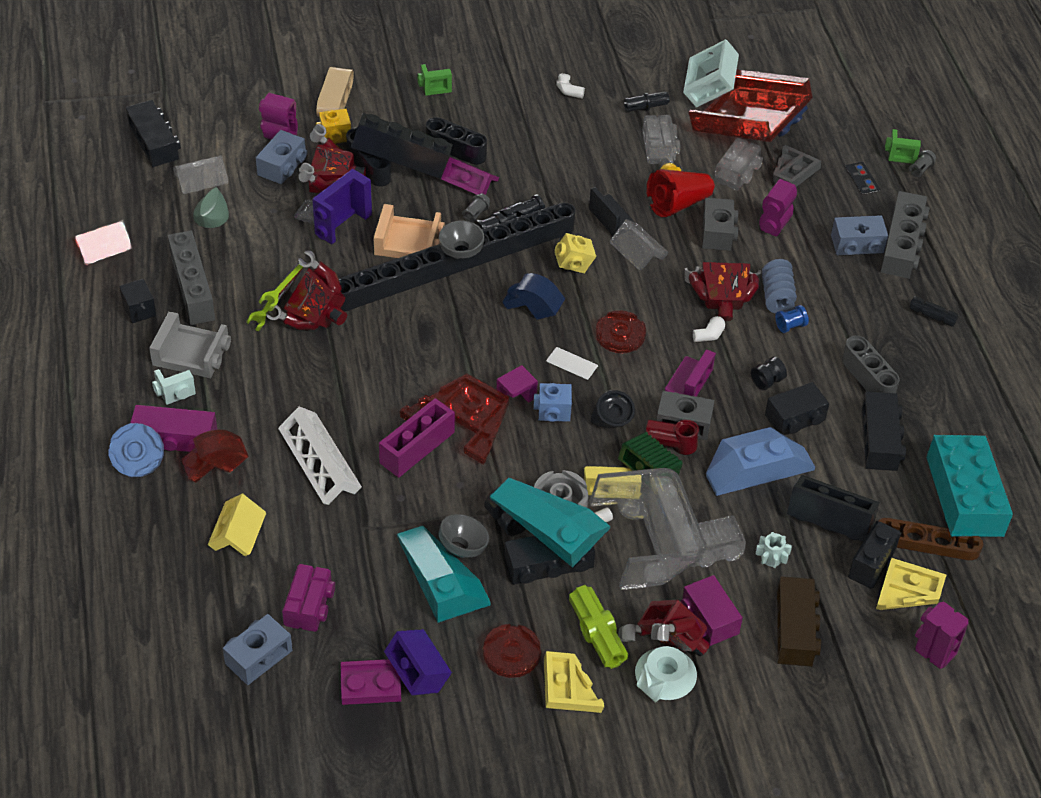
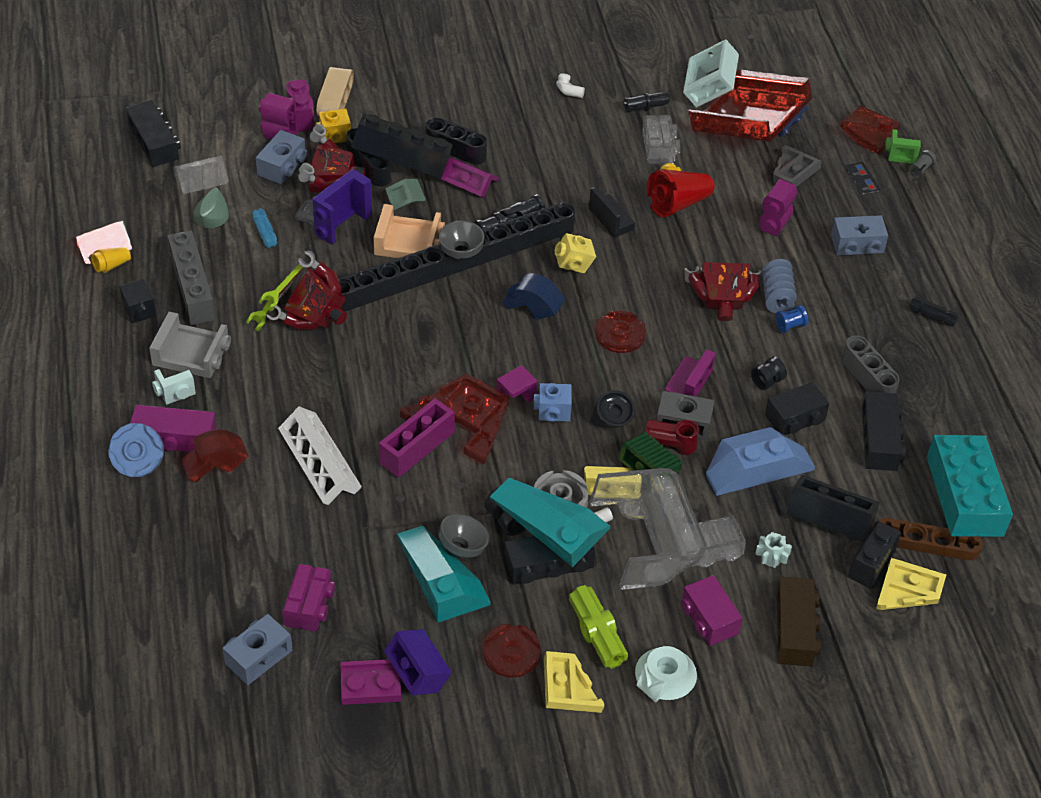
light yellow panel [208,493,266,556] -> none
bright green bracket [417,64,452,96] -> none
dark grey pin [462,193,490,223] -> none
white sticker [546,347,598,380] -> none
clear panel [610,219,669,270] -> none
dark red torso [619,600,710,657] -> none
white arm [693,316,725,342] -> none
dark grey brick [702,198,738,251] -> none
clear brick [714,138,763,191] -> none
dark grey brick [881,191,930,279] -> none
magenta brick [915,601,969,669] -> none
none -> yellow cone [91,246,131,273]
none -> dark azure axle [252,208,277,248]
none -> magenta brick [286,79,315,132]
none -> sand green panel [385,179,425,211]
none -> clear red plate [840,106,901,154]

